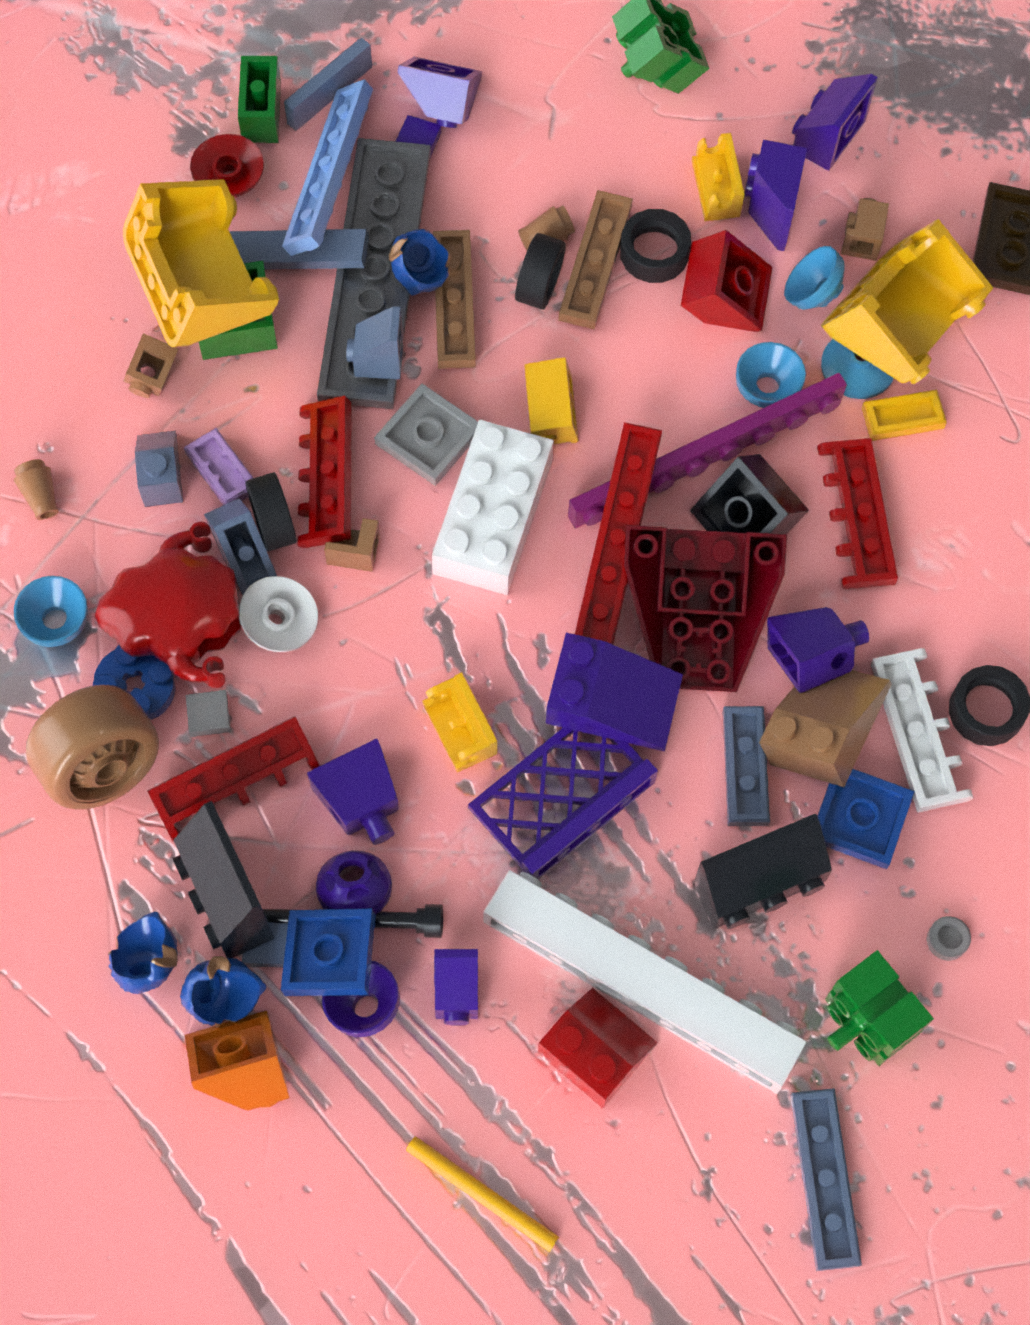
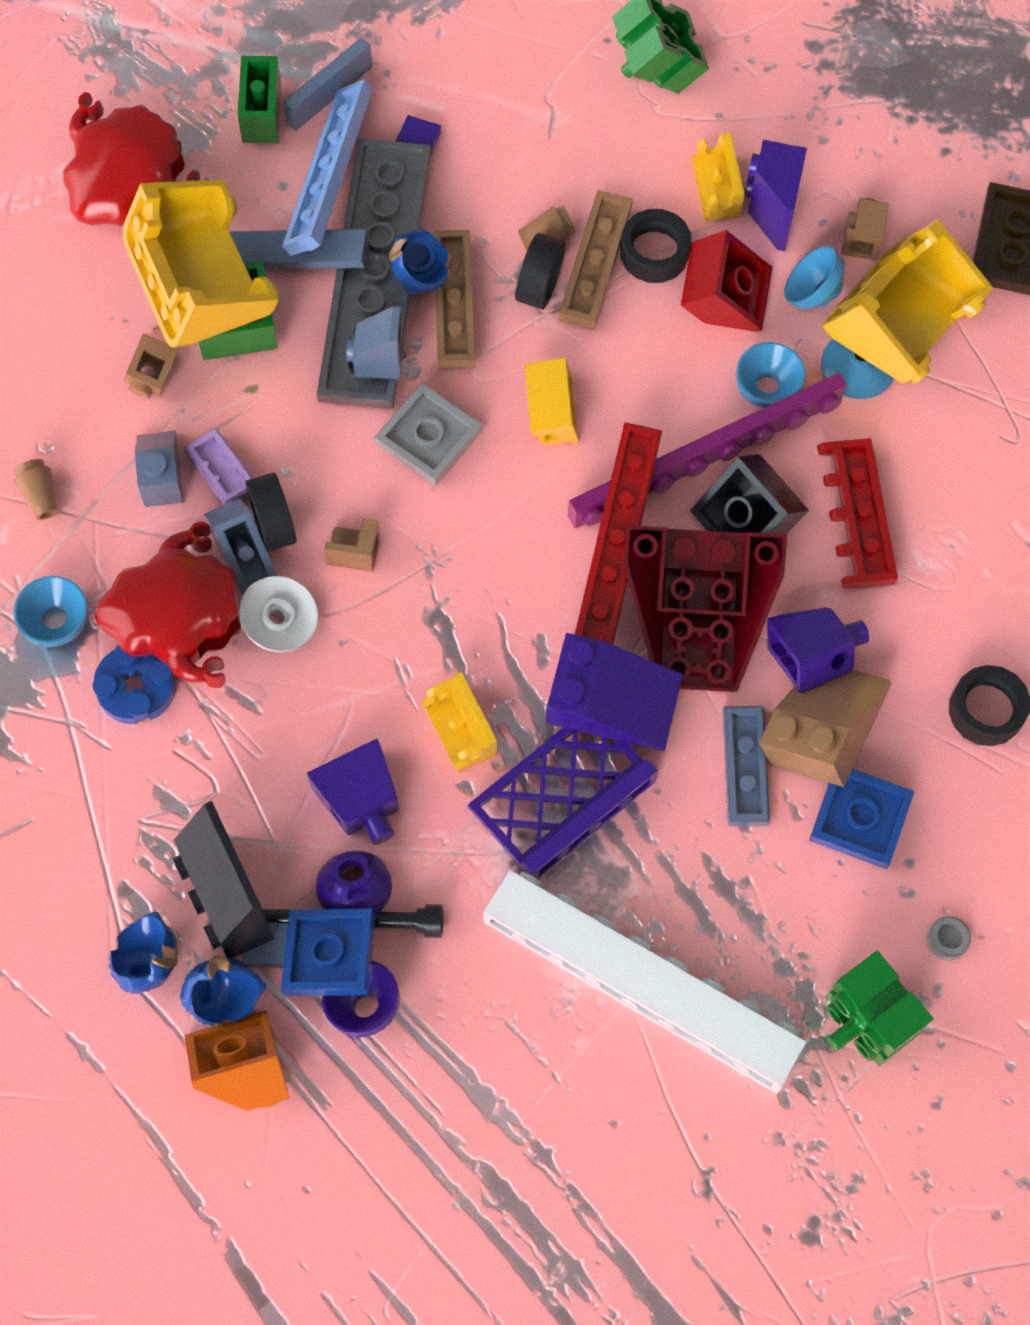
medium nougat wheel [26,685,159,810] -> none
red hinge [147,716,320,842] -> none
light grey tile [185,690,231,737] -> none
red dish [190,134,264,198] -> none
red hinge [297,395,352,548] -> none
slope [397,56,482,128] -> none
yellow bar [406,1136,559,1252] -> none
white brick [432,419,554,596] -> none
dark purple slope [434,949,478,1026] -> none
red slope [538,987,658,1109] -> none
black slope [693,813,832,929] -> none
sand blue tile [790,1088,862,1271] -> none
dark purple slope [792,74,878,171] -> none
yellow tile [861,389,947,441] -> none
white hinge [871,648,974,813] -> none
none -> red piece [63,92,209,226]

